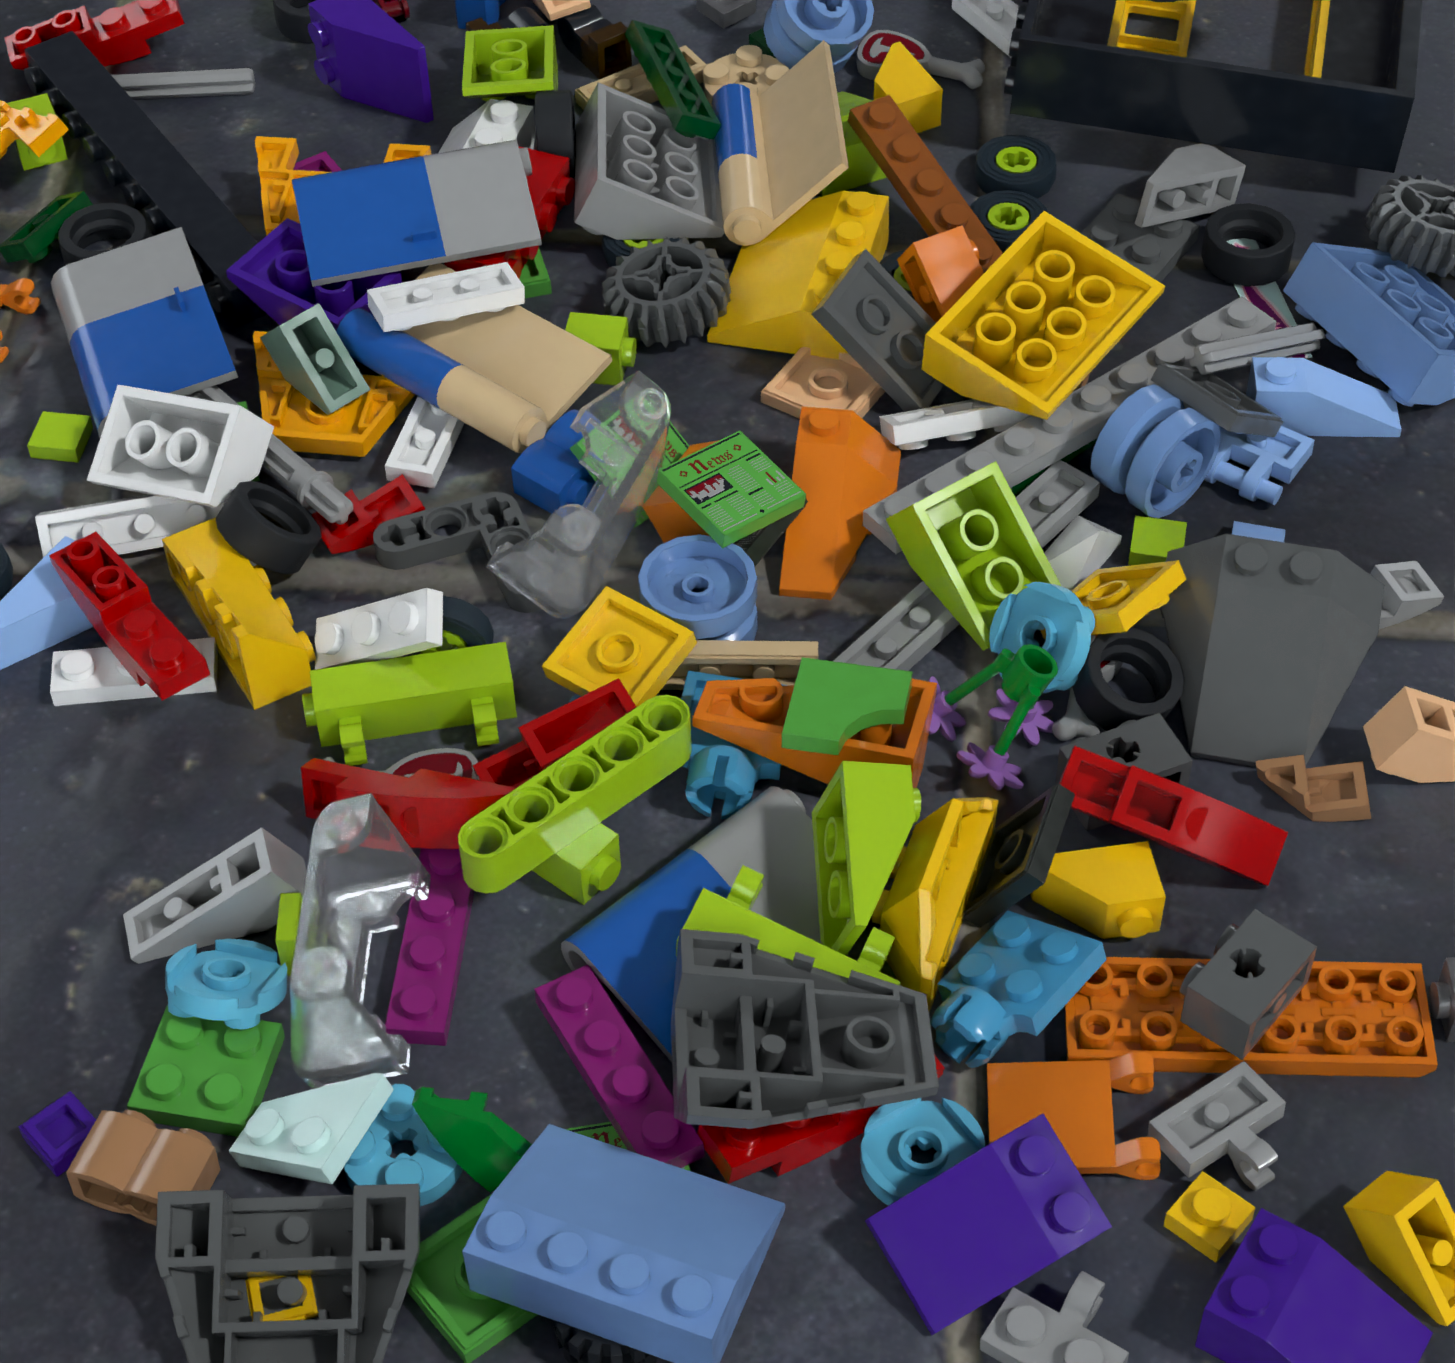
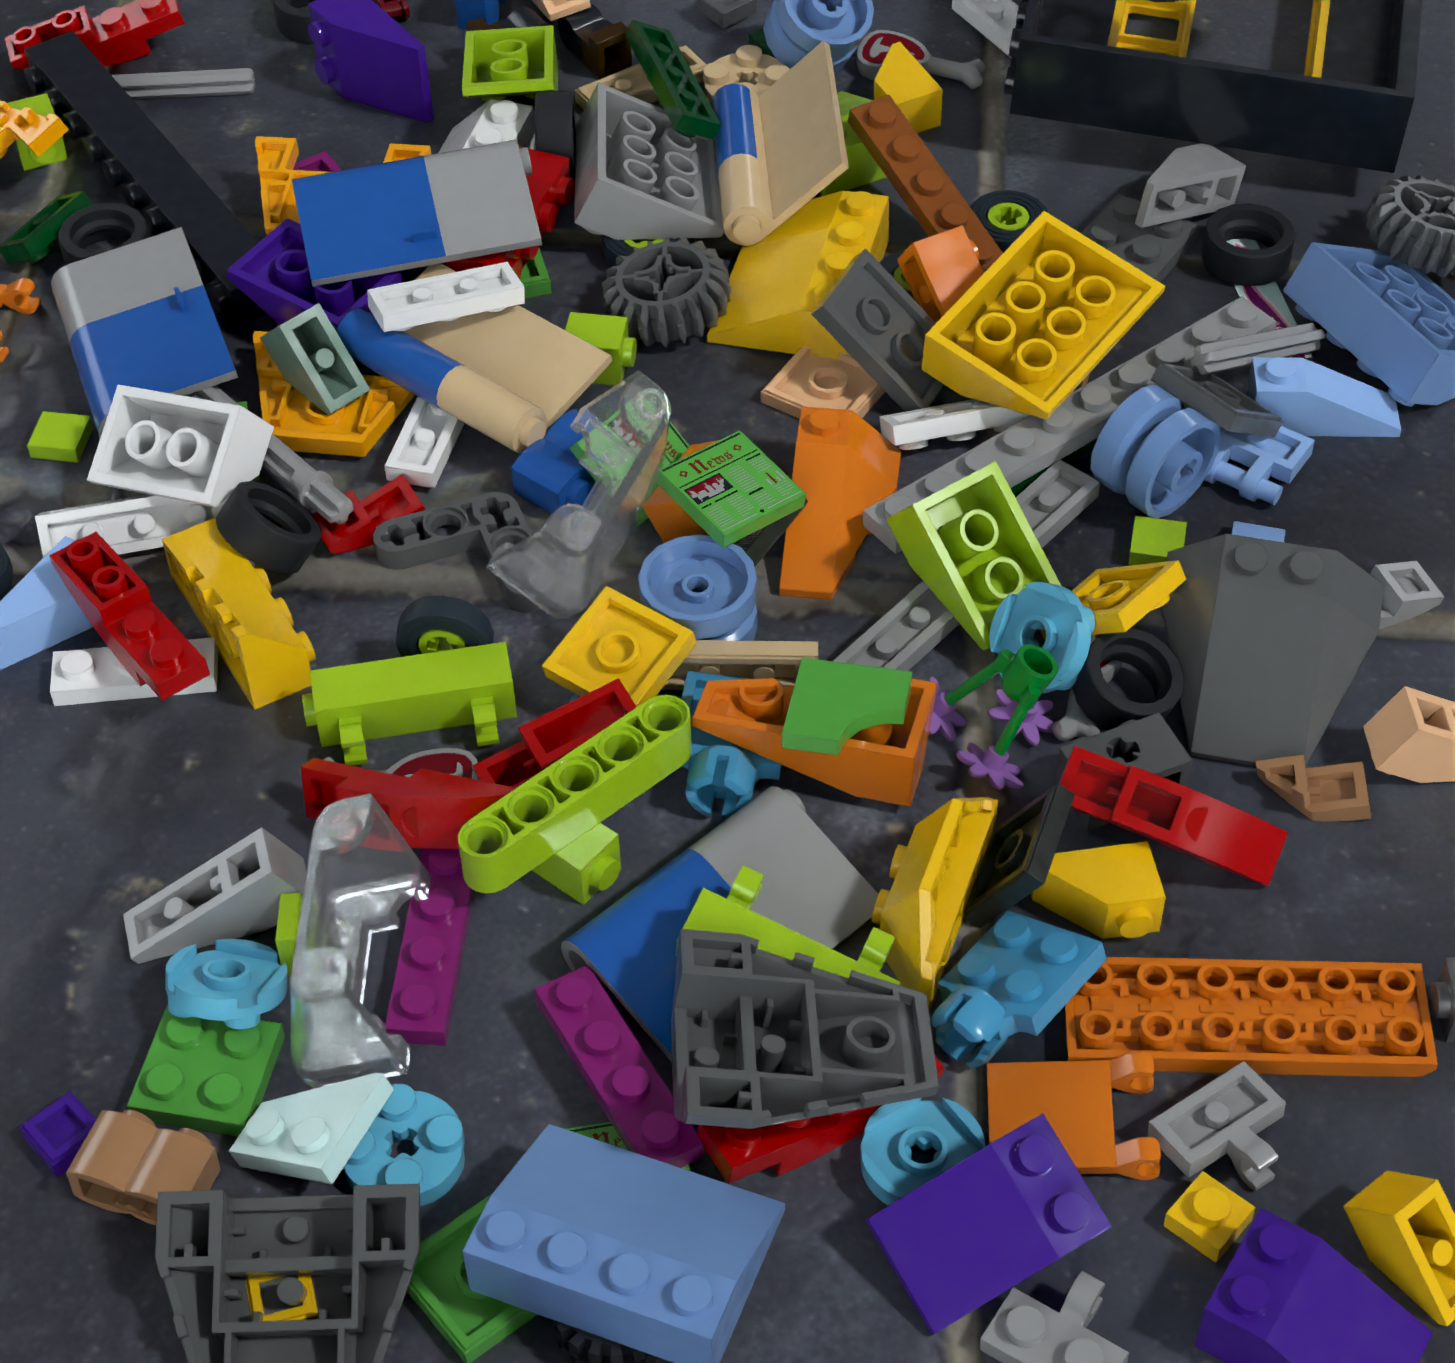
white plate [315,588,443,670] -> none
green slope [412,1087,532,1193] -> none
lime slope [812,761,921,955] -> none
black bush [975,135,1056,199] -> none
white slope [1044,515,1122,591] -> none
dark grey brick [1180,909,1317,1060] -> none

